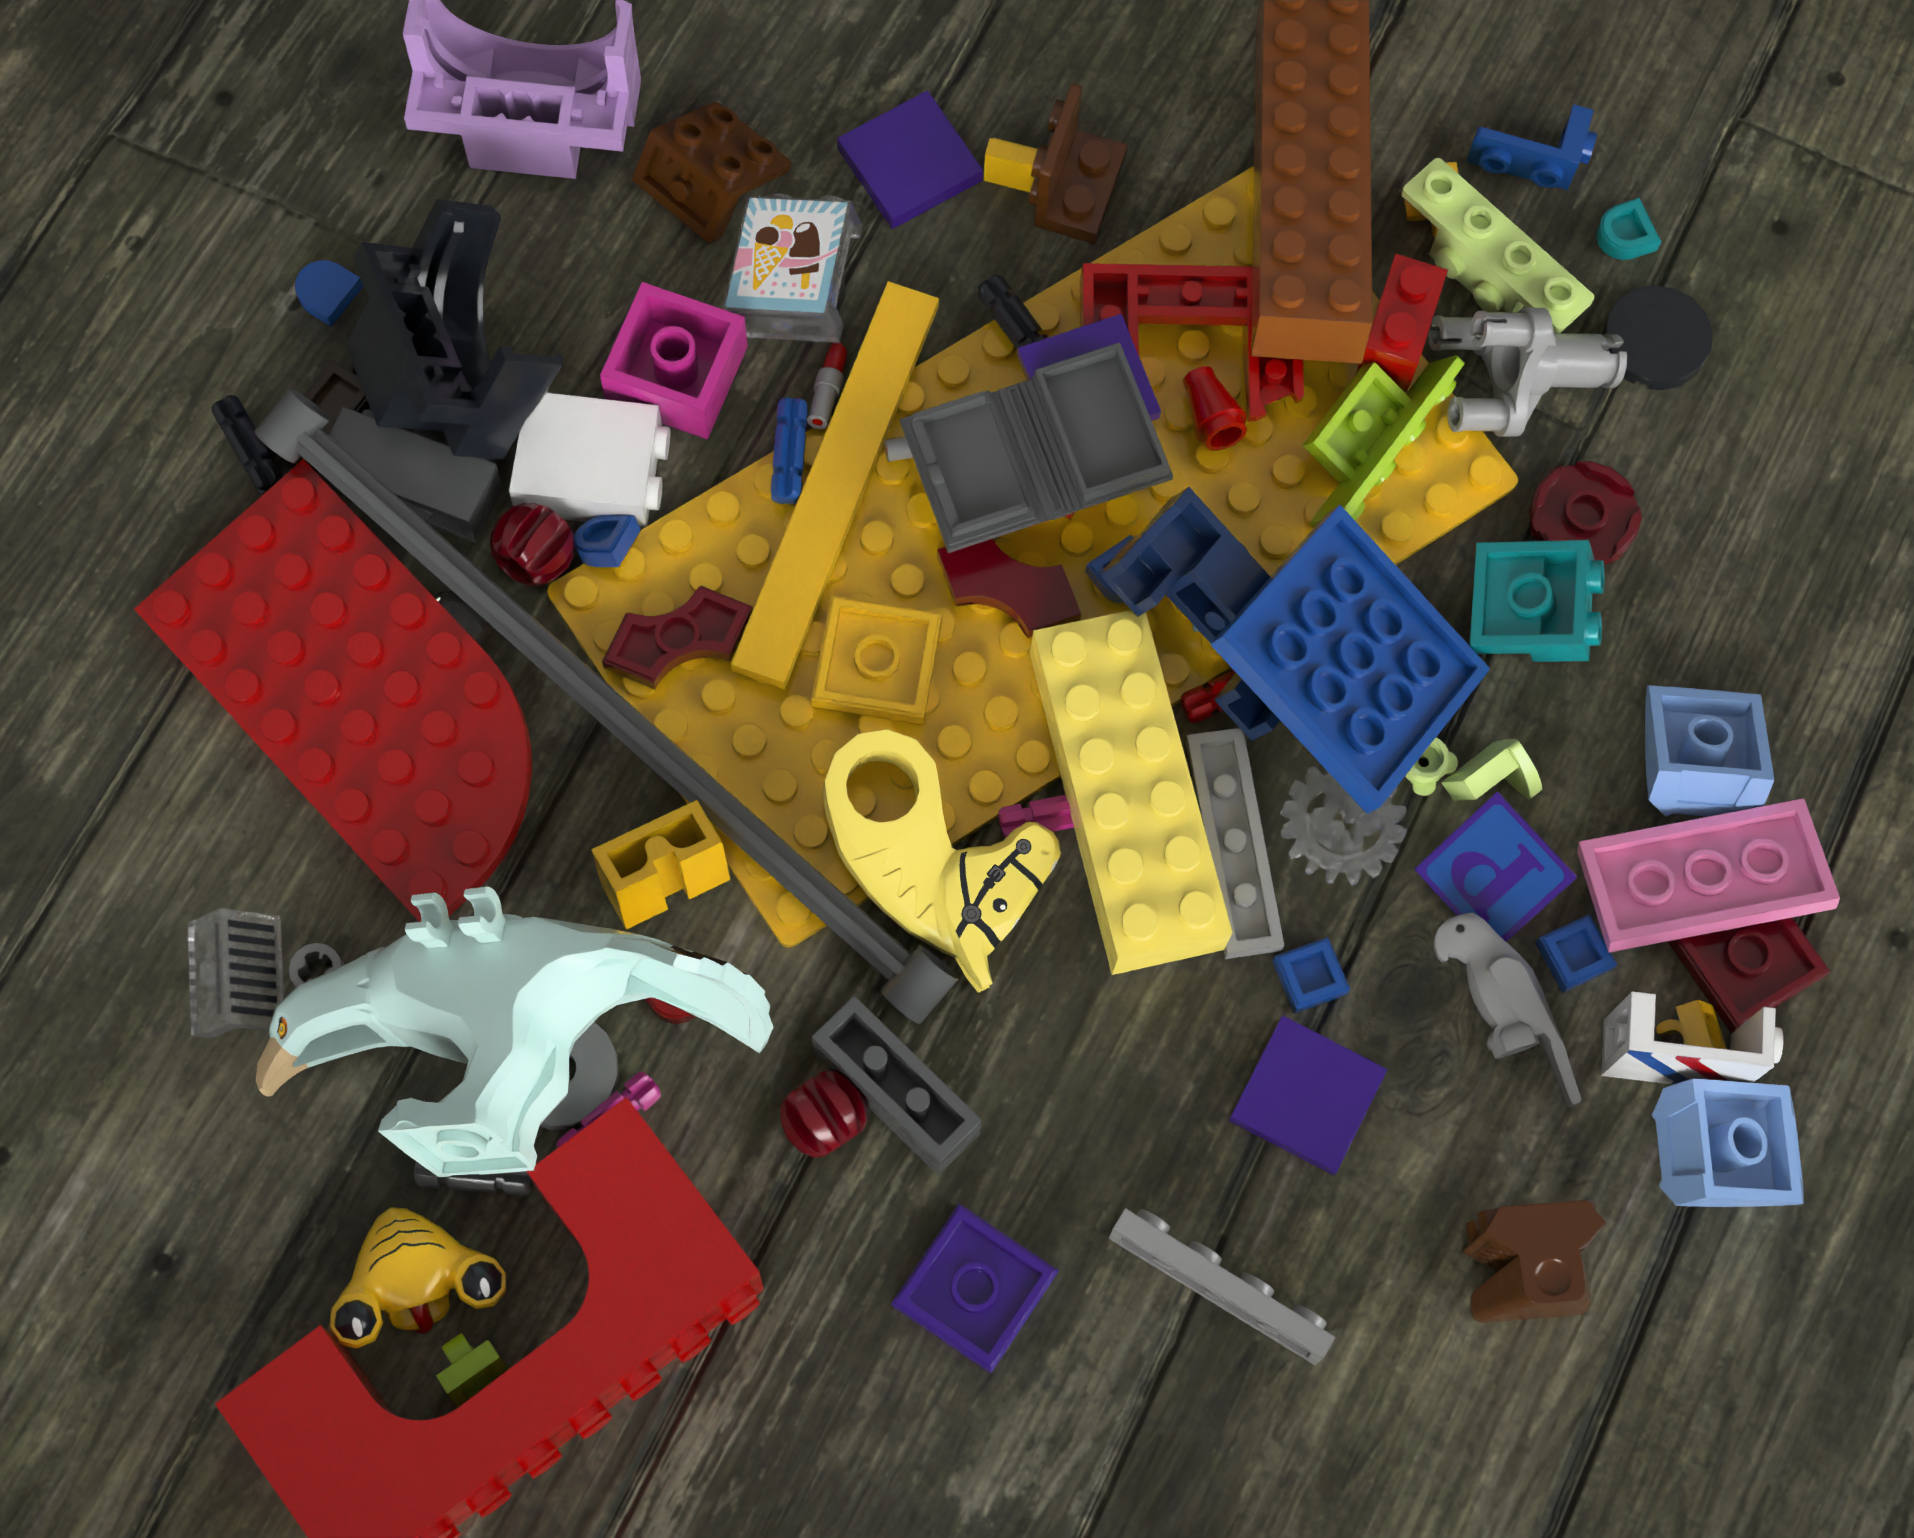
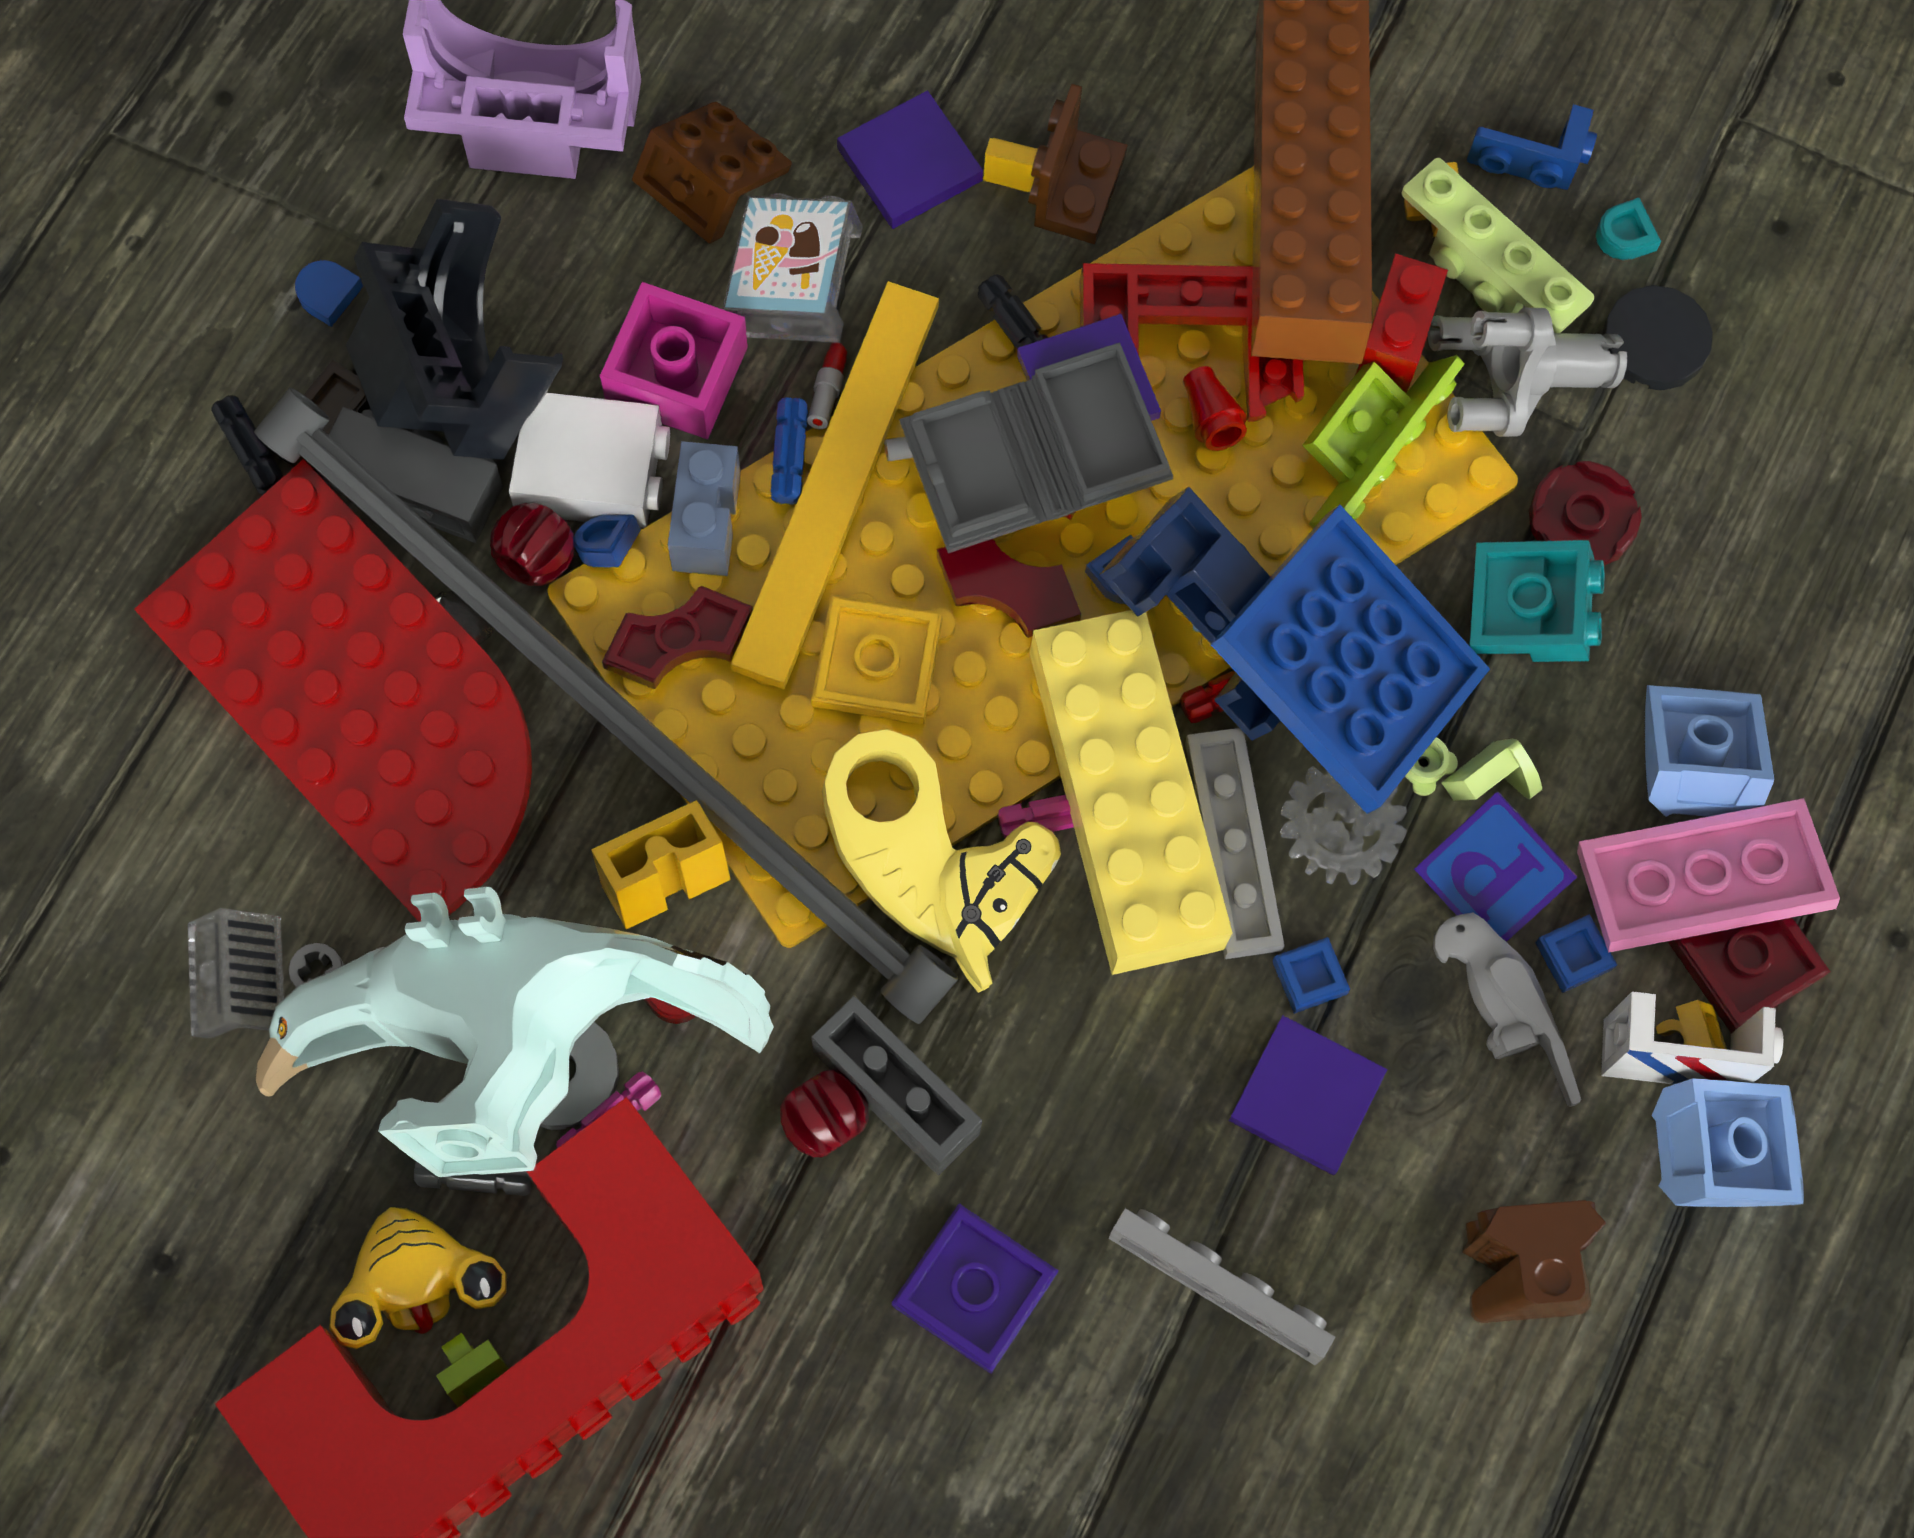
none -> sand blue brick [668,441,741,576]

